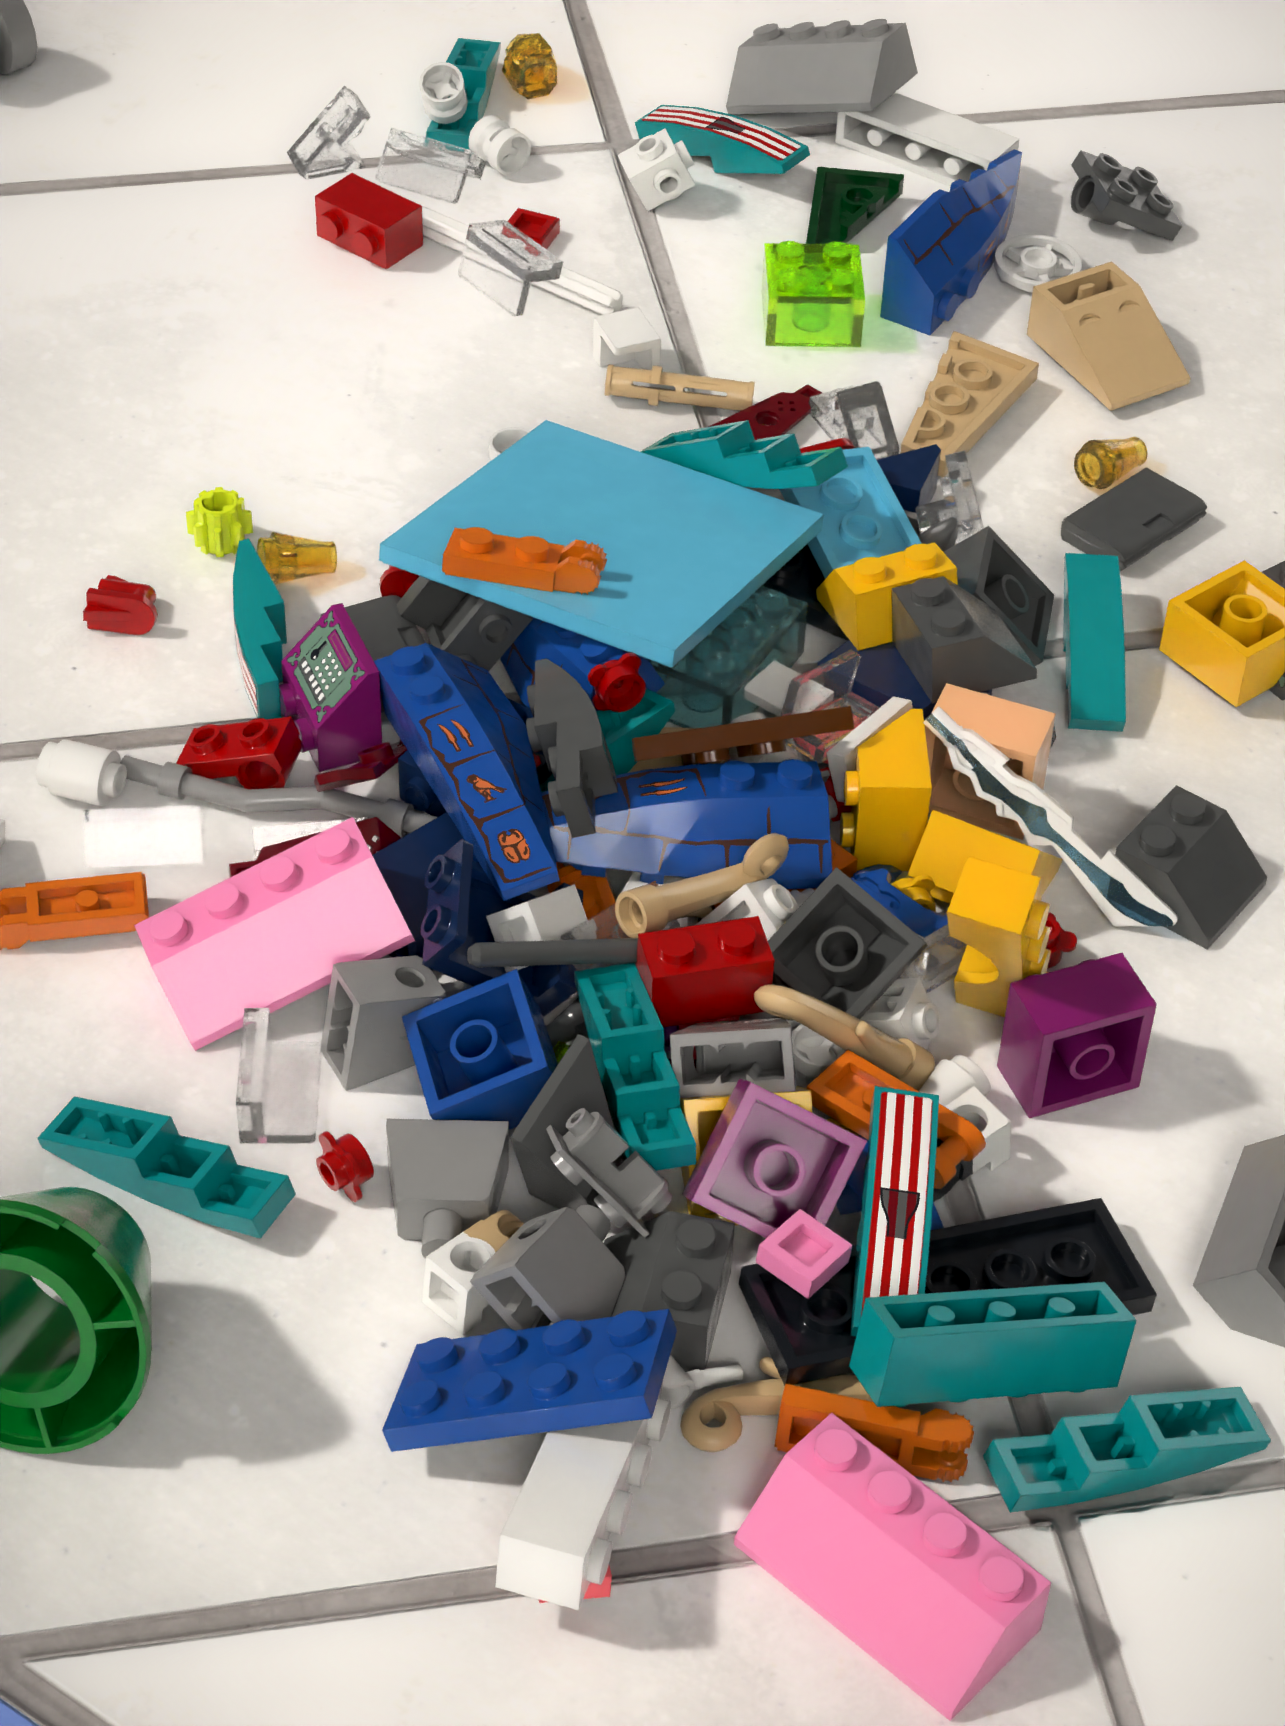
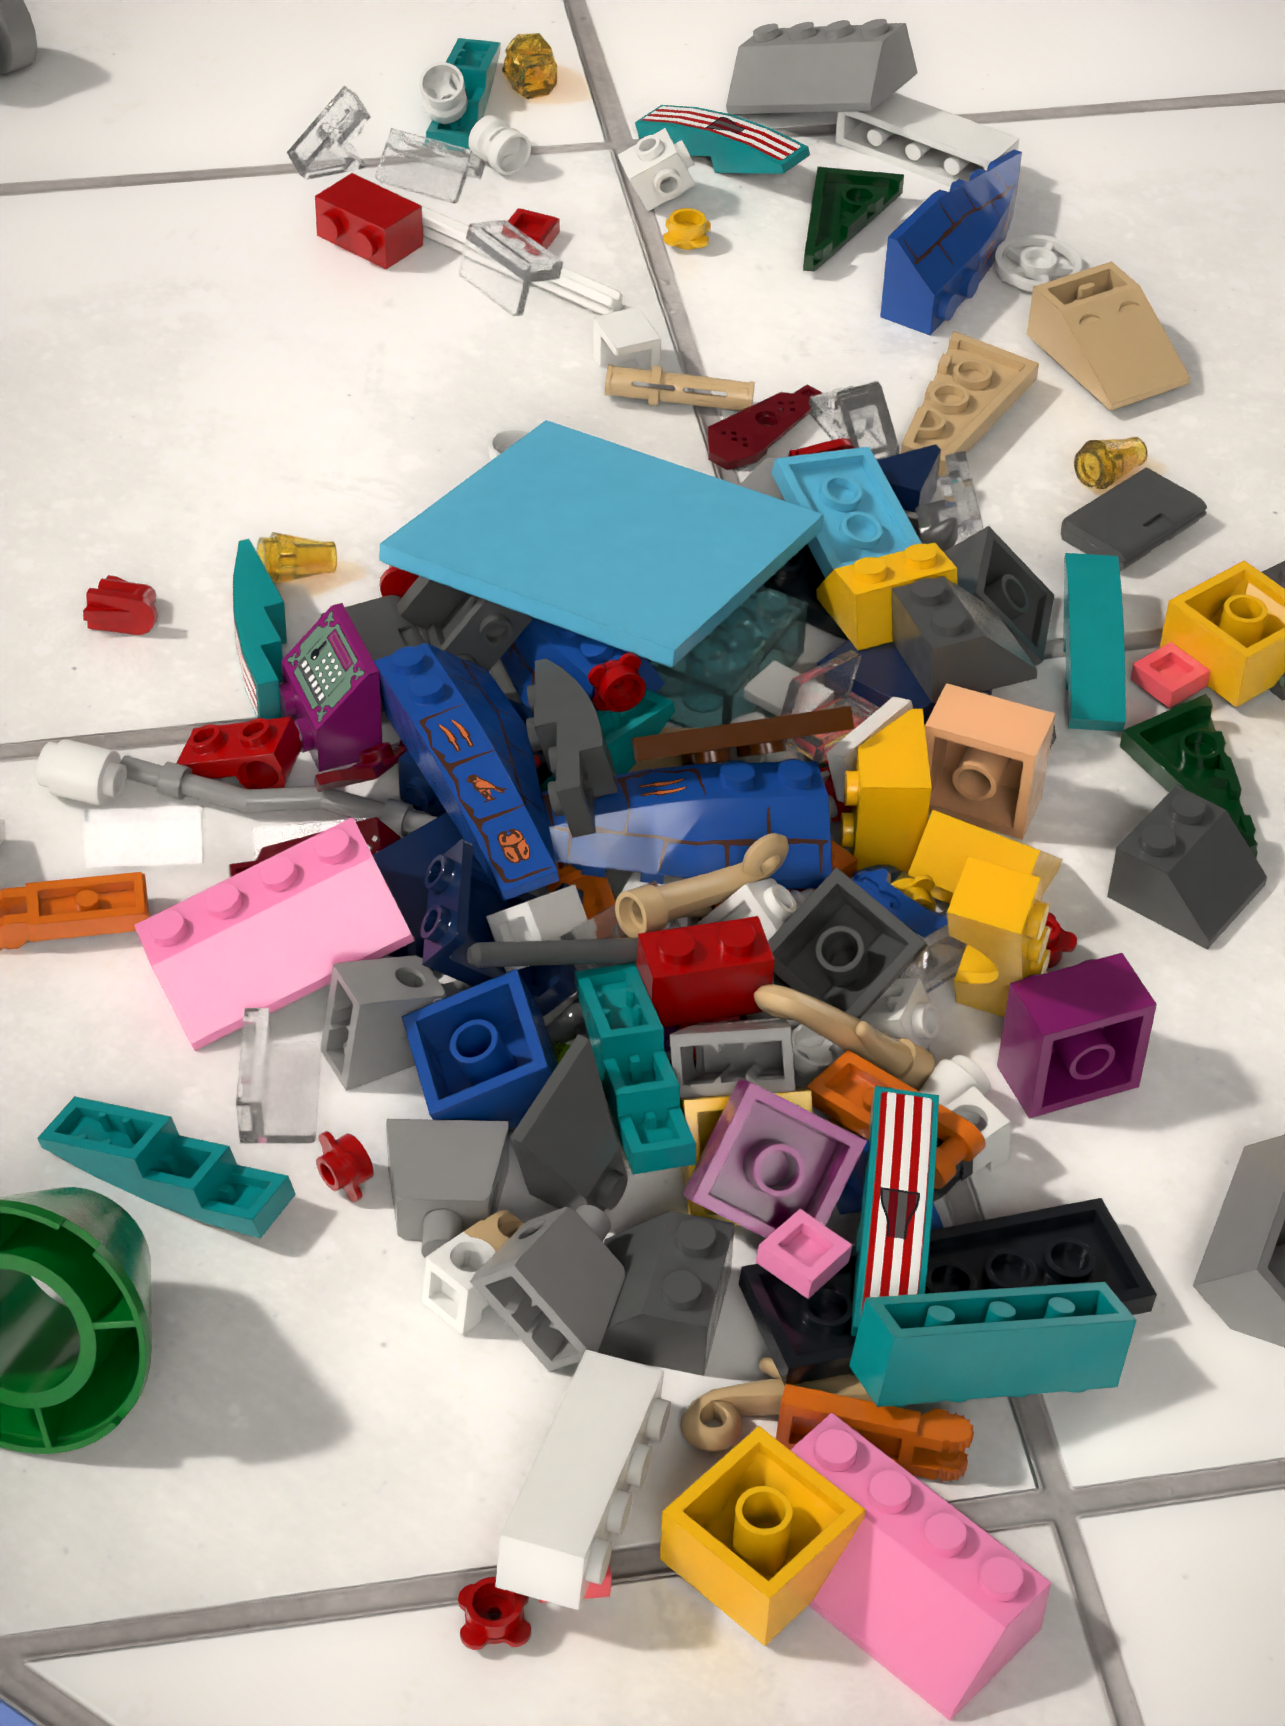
neon yellow gear [186,487,253,557] -> none
blue plate [382,1309,677,1452] -> none
orange hinge [442,527,607,595] -> none
light grey hinge [546,1108,672,1238] -> none
teal slope [640,420,848,489] -> none
white hand [661,1355,743,1409] -> none
clear neon green brick [761,241,865,347] -> none
white sword [923,707,1178,926] -> none
teal slope [983,1386,1271,1513] -> none
dark grey plate [1071,150,1182,241] -> none
none -> red plate [458,1577,531,1650]
none -> yellow slope [659,1426,866,1646]
none -> yellow plate [663,208,711,250]
none -> dark green wing [1120,694,1258,858]
none -> coral plate [1130,642,1210,708]

